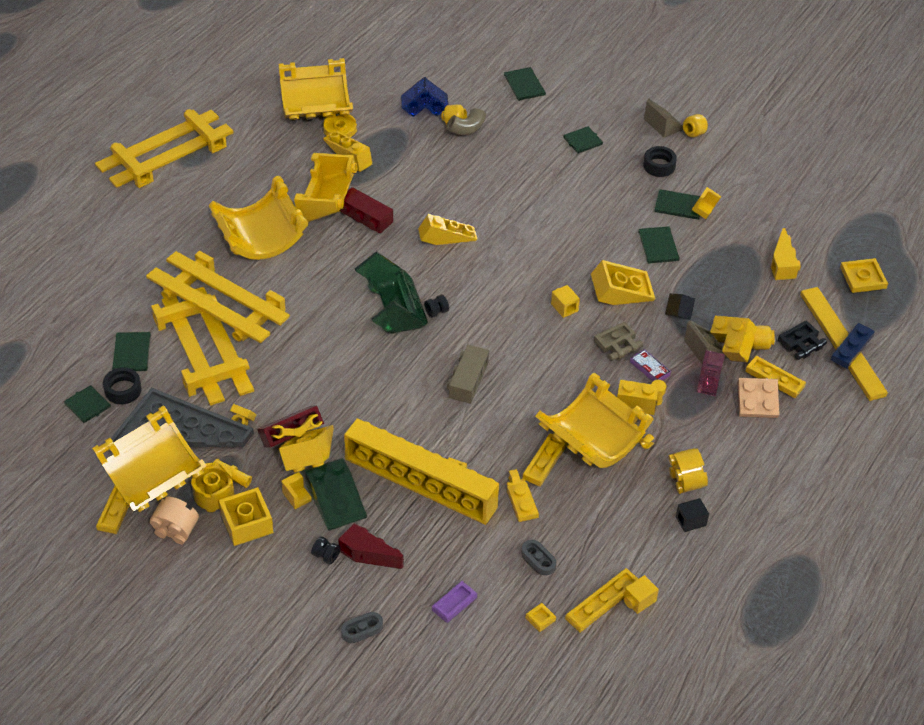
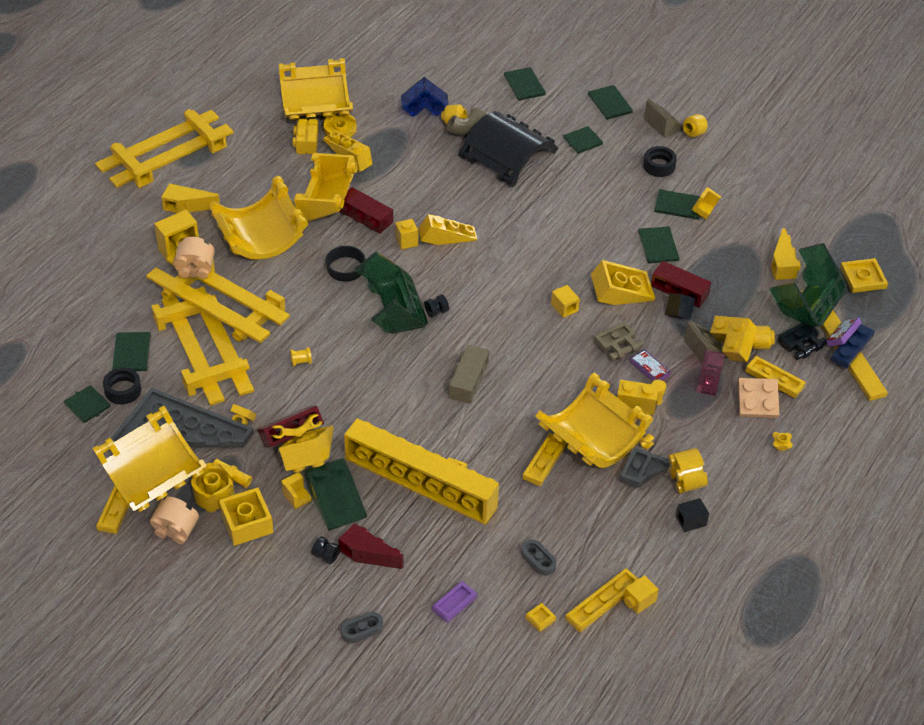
yellow hinge [507,469,539,522] -> none
none -> yellow brick [154,209,199,259]
none -> yellow slope [161,183,220,213]
none -> light nougat brick [174,237,215,279]
none -> yellow bush [290,347,312,367]
none -> yellow brick [293,119,319,154]
none -> black tyre [325,246,366,282]
none -> yellow brick [395,219,418,250]
none -> black hinge [458,111,558,187]
none -> clear green piece [588,85,633,120]
none -> dark grey wing [620,447,670,487]
none -> dark red brick [651,261,712,308]
none -> clear green windscreen [769,243,847,327]
none -> yellow plate [772,432,793,451]
none -> tile [826,317,862,346]

